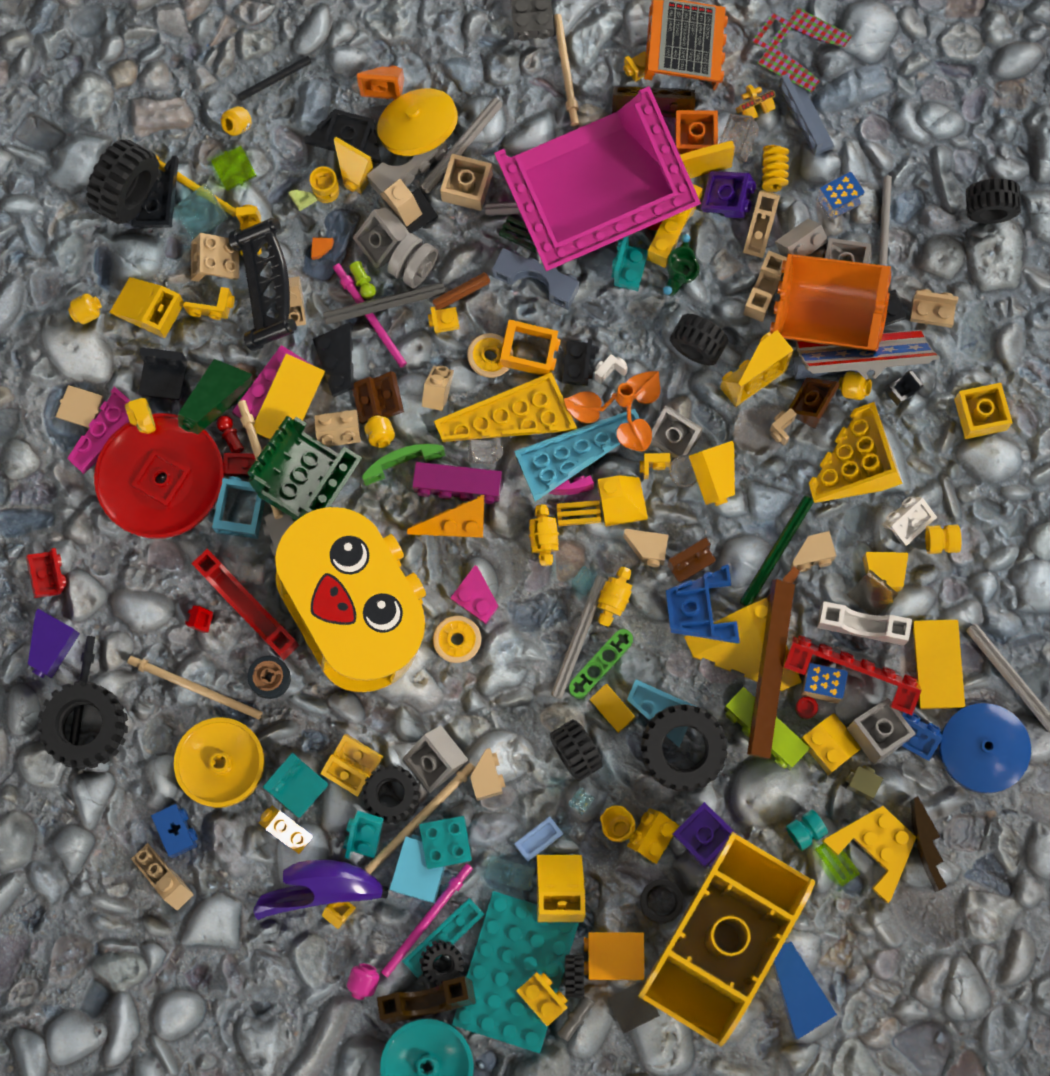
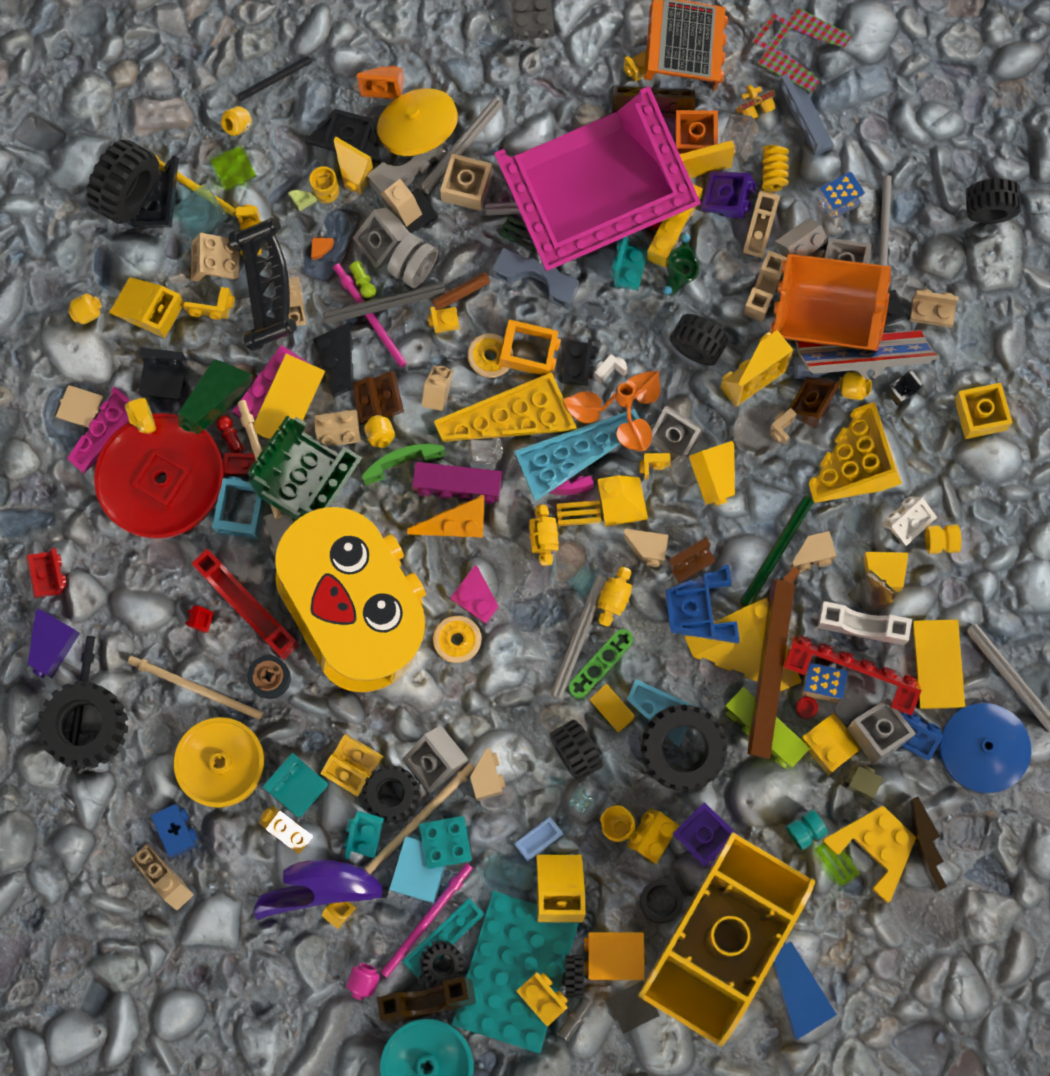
tan bar [553,14,579,127] -> none

